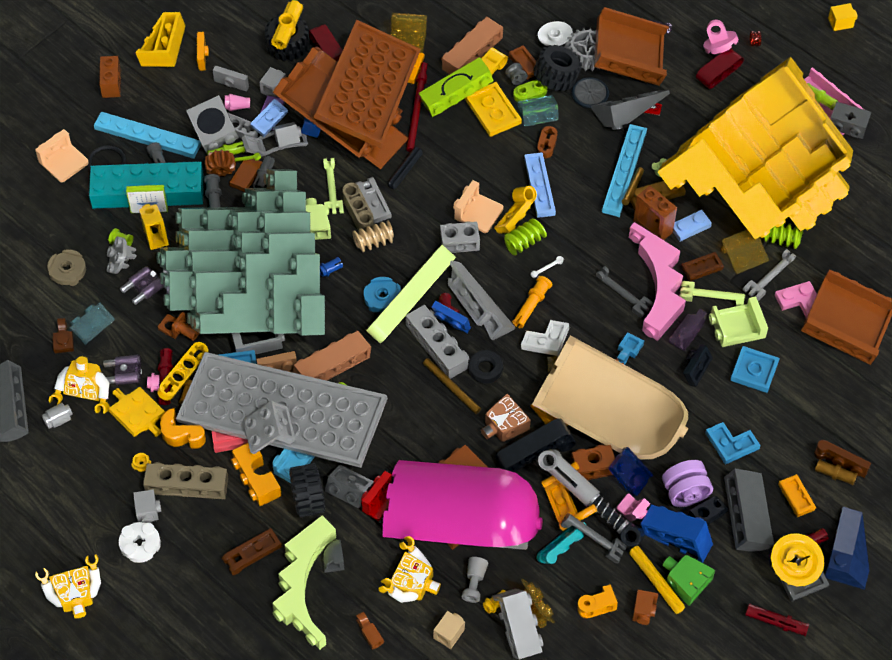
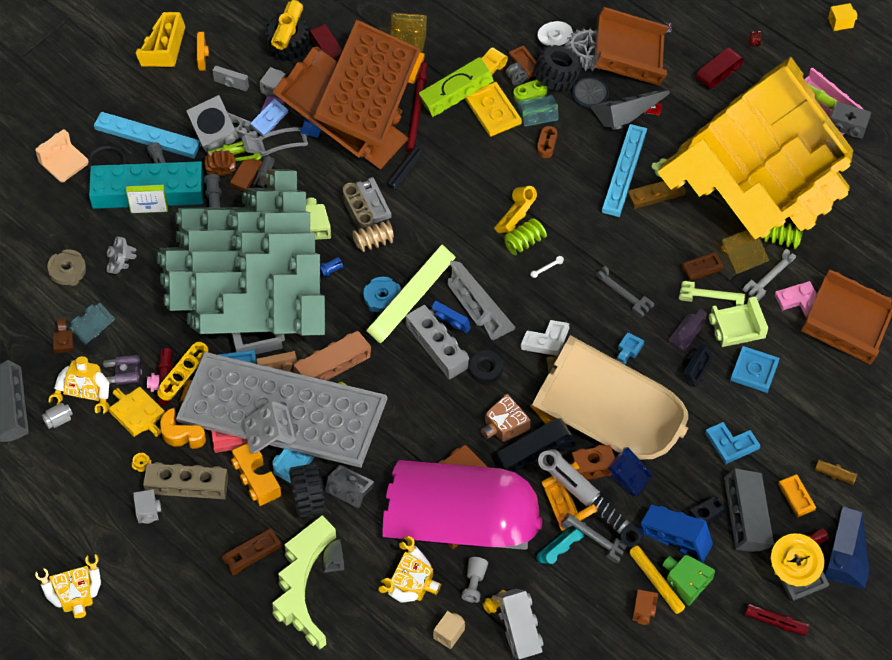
dark orange brick [100,56,121,98] -> none
lime bush [108,228,133,246] -> none
white plate [119,522,161,563] -> none
clear purple piece [120,266,163,305] -> none
yellow torso [139,204,169,250] -> none
dark orange bracket [158,312,199,341] -> none
bright pink cone [224,94,250,111] -> none
light grey brick [273,122,302,147] -> none
yellowish green hinge [323,158,344,215] -> none
dark orange bar [356,612,384,649] -> none
red bracket [361,471,392,521] -> none
pearl gold bar [423,358,481,414] -> none
dark red arm [439,293,460,313] -> none
light grey brick [440,222,480,253] -> none
nougat brick [442,17,503,74] -> none
light nougat bracket [453,180,503,233] -> none
light orange pin [512,276,552,328] -> none
clear yellow hinge [521,579,555,628] -> none
light blue plate [524,153,556,218] -> none
light orange leg [577,584,618,618] -> none
bright pink bracket [616,494,650,522] -> none
pearl gold bar [622,167,644,205] -> none
bright pink arch [629,222,686,341] -> none
dark orange window [633,186,677,240] -> none
lavender wheel [662,460,713,507] -> none
light blue plate [673,210,712,242] -> none
bright pink tile [703,20,739,54] -> none
reddish brown plate [814,440,871,478] -> none

